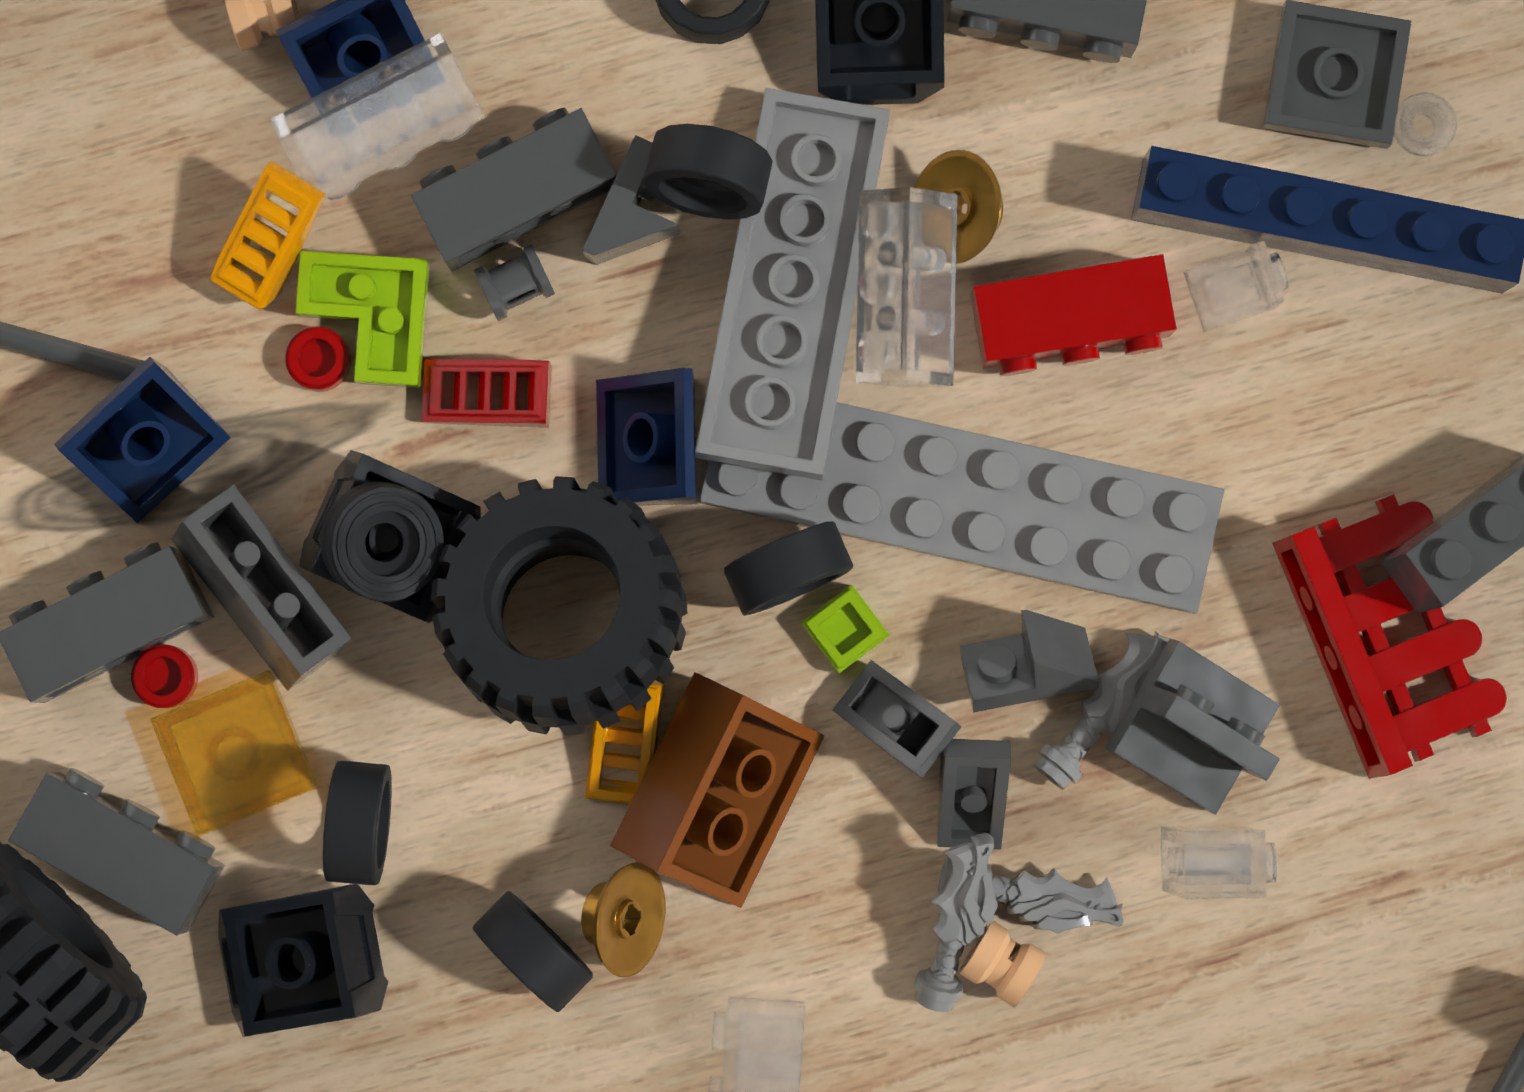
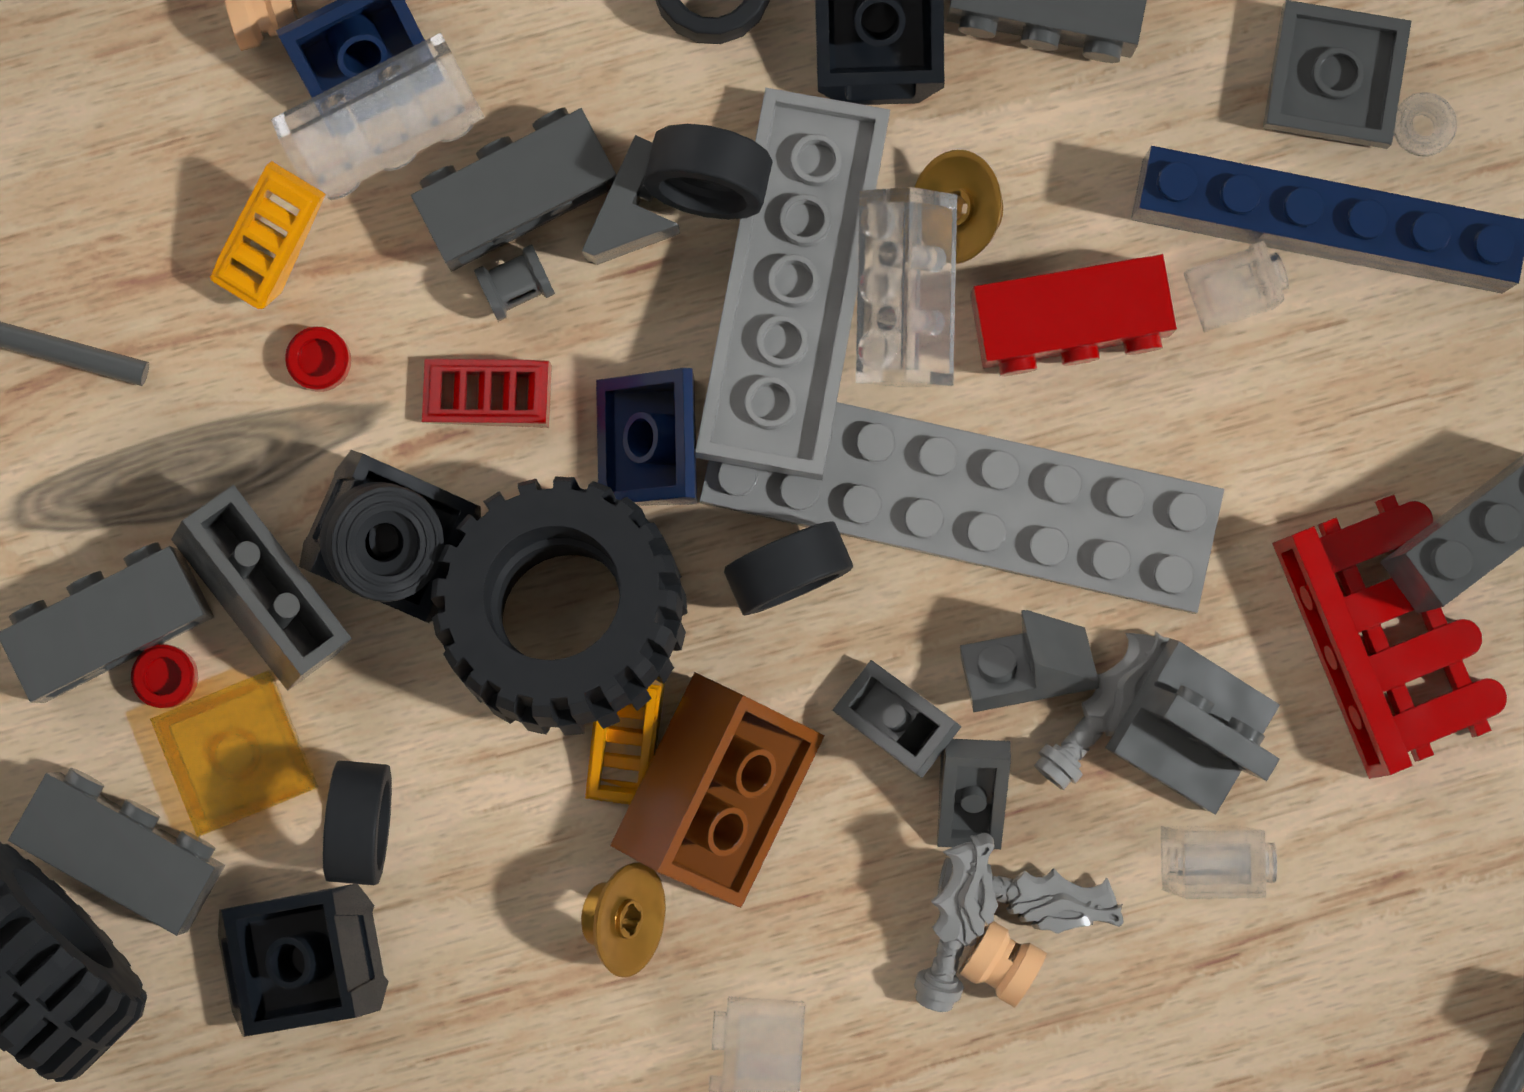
dark blue slope [54,357,231,523] -> none
lime plate [295,251,430,388] -> none
black tyre [473,891,593,1012] -> none
lime tile [801,585,890,674] -> none

